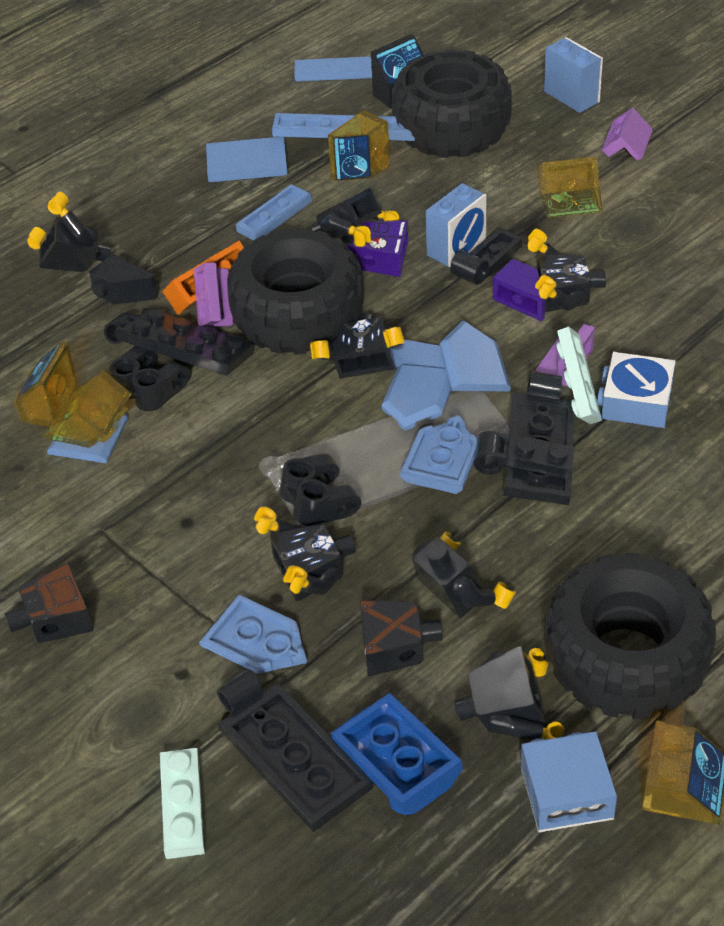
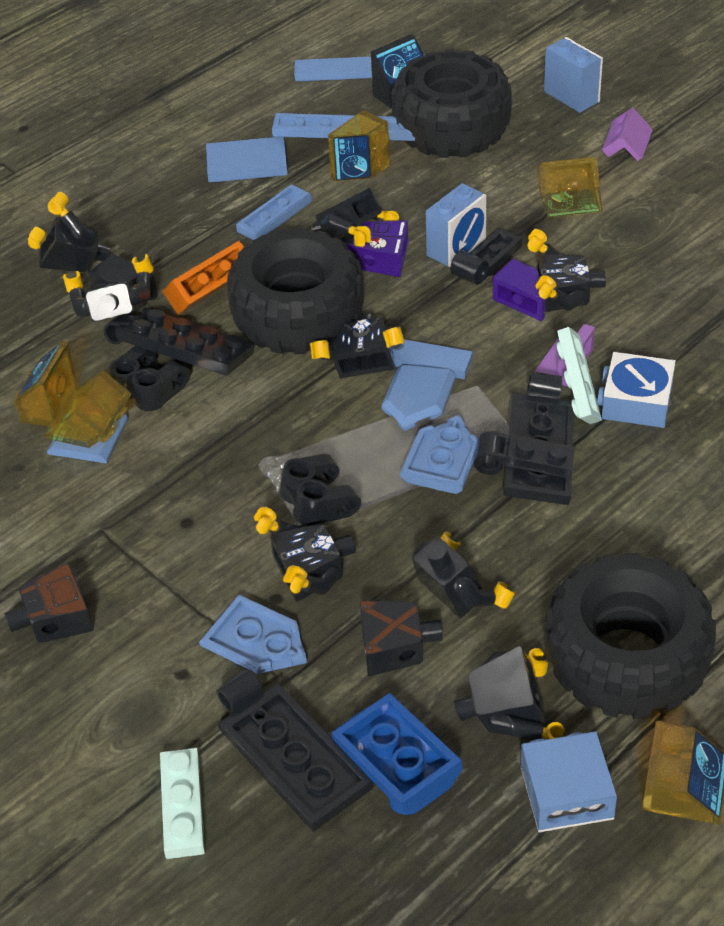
medium lavender panel [194,263,233,327] -> none
medium blue tile [439,320,511,392] -> none
none -> torso [63,254,154,321]

